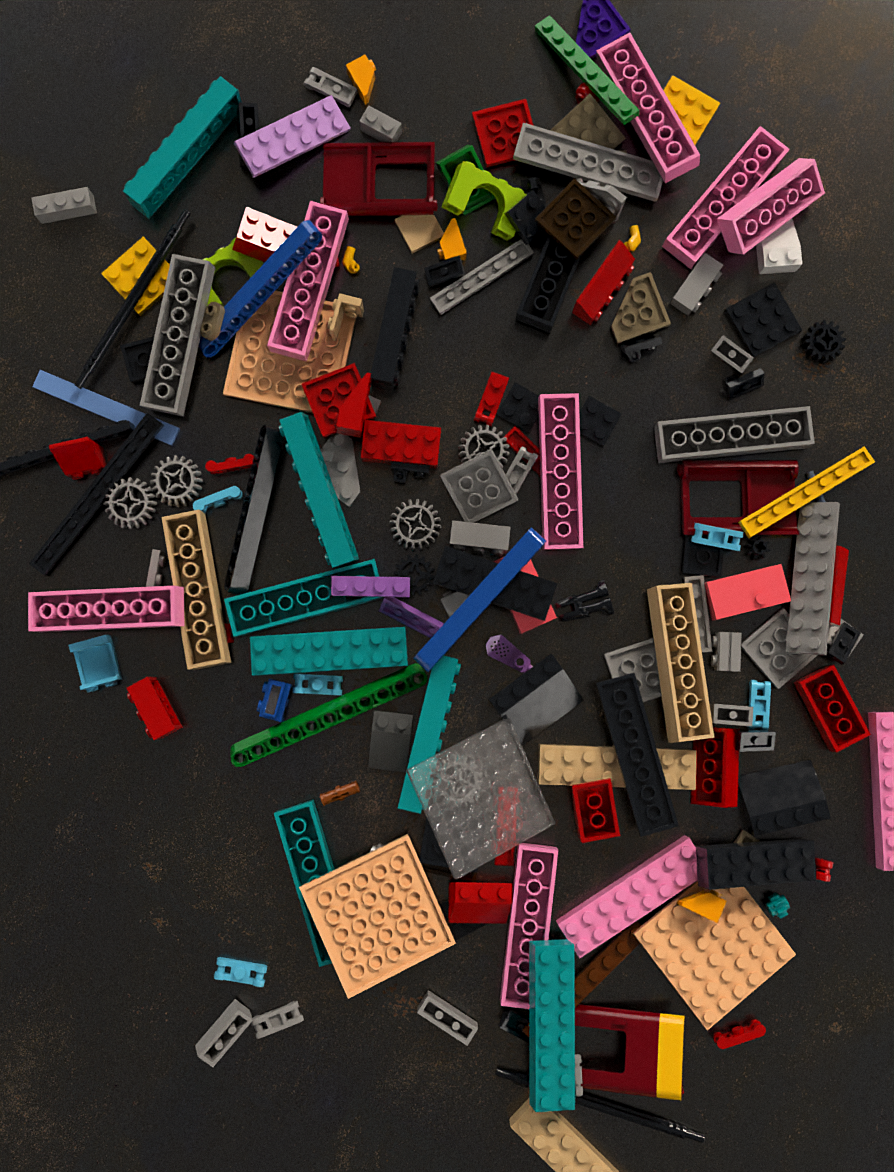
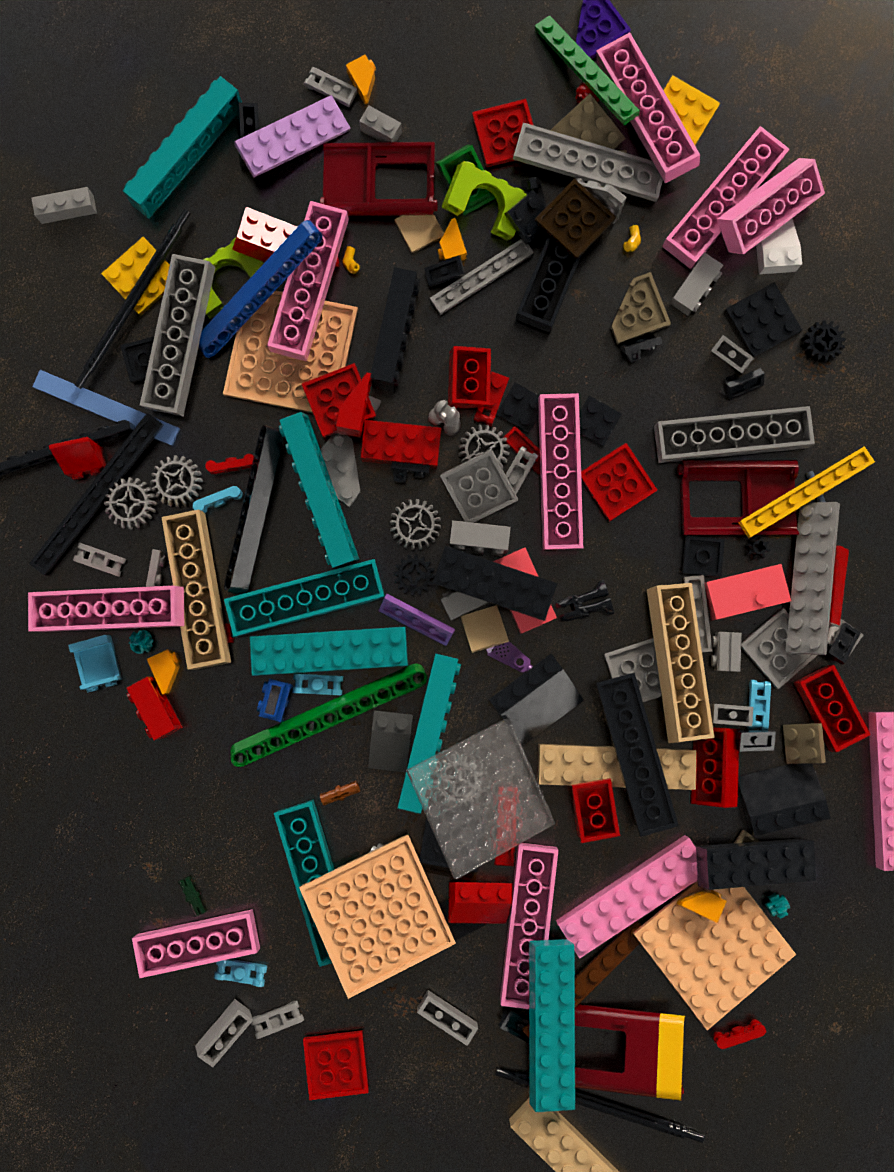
dark tan plate [200,302,225,341] -> none
tan bracket [327,293,364,341] -> none
medium lavender plate [331,576,410,597] -> none
blue beam [413,528,546,672] -> none
red slope [572,240,635,325] -> none
light grey axle [575,1054,583,1096] -> none
medium azure plate [691,523,744,551] -> none
red wheel [815,858,834,882] -> none
none -> light grey plate [73,543,126,577]
none -> teal gear [128,630,154,654]
none -> bright pink brick [132,909,260,978]
none -> light orange slope [147,649,180,694]
none -> clear green pin [178,876,207,917]
none -> red plate [303,1030,369,1100]
none -> light grey piece [428,400,461,436]
none -> red slope [448,346,491,409]
none -> tan tile [460,605,509,653]
none -> red plate [581,443,658,522]
none -> dark tan plate [783,723,826,764]

